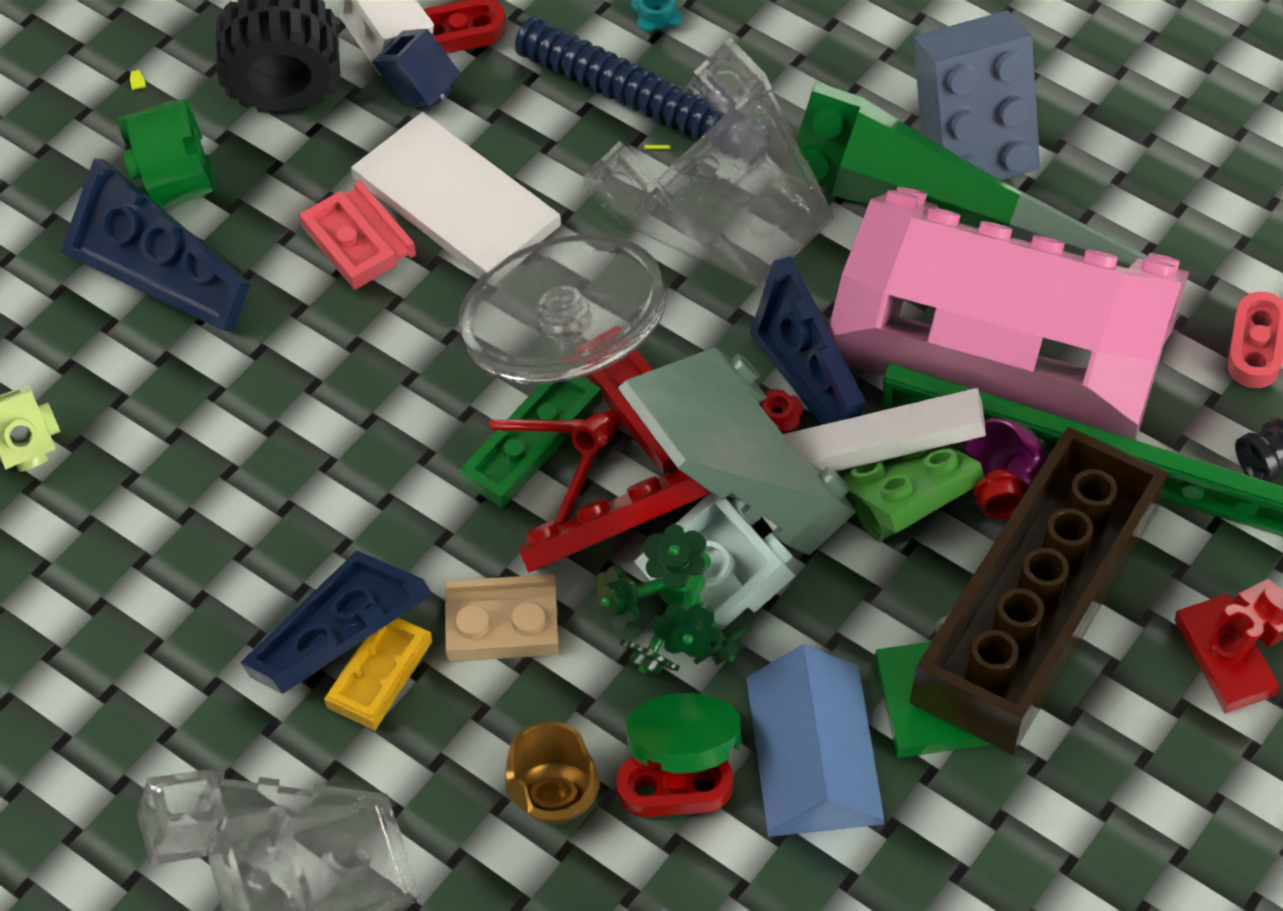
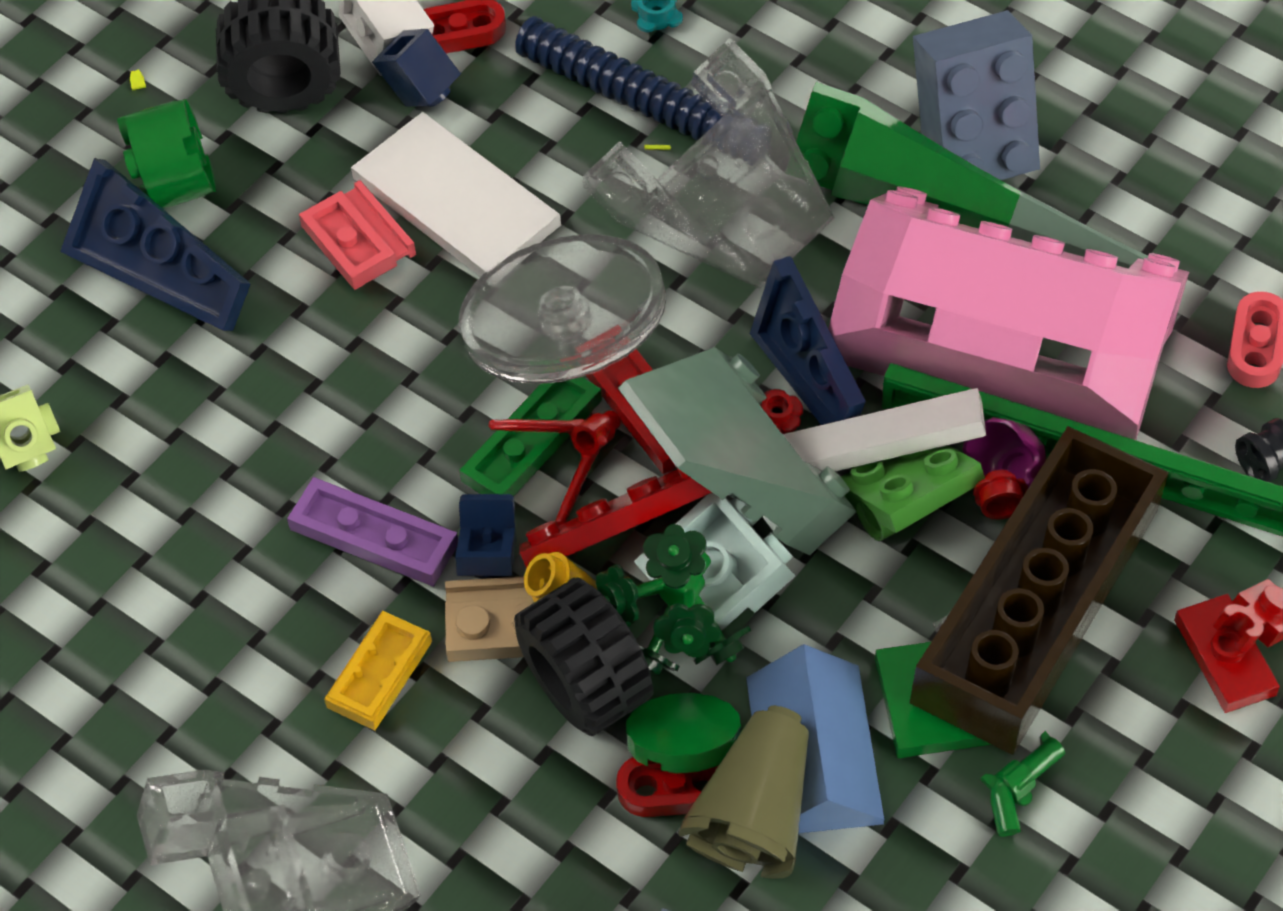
dark blue wing [240,550,433,694] -> none
pearl gold hair [505,722,600,824] -> none
none -> medium lavender plate [287,477,458,587]
none -> dark blue bracket [455,494,517,579]
none -> black tyre [514,577,653,736]
none -> yellow cone [524,552,597,602]
none -> olive cone [678,705,809,879]
none -> green piece [980,731,1065,837]

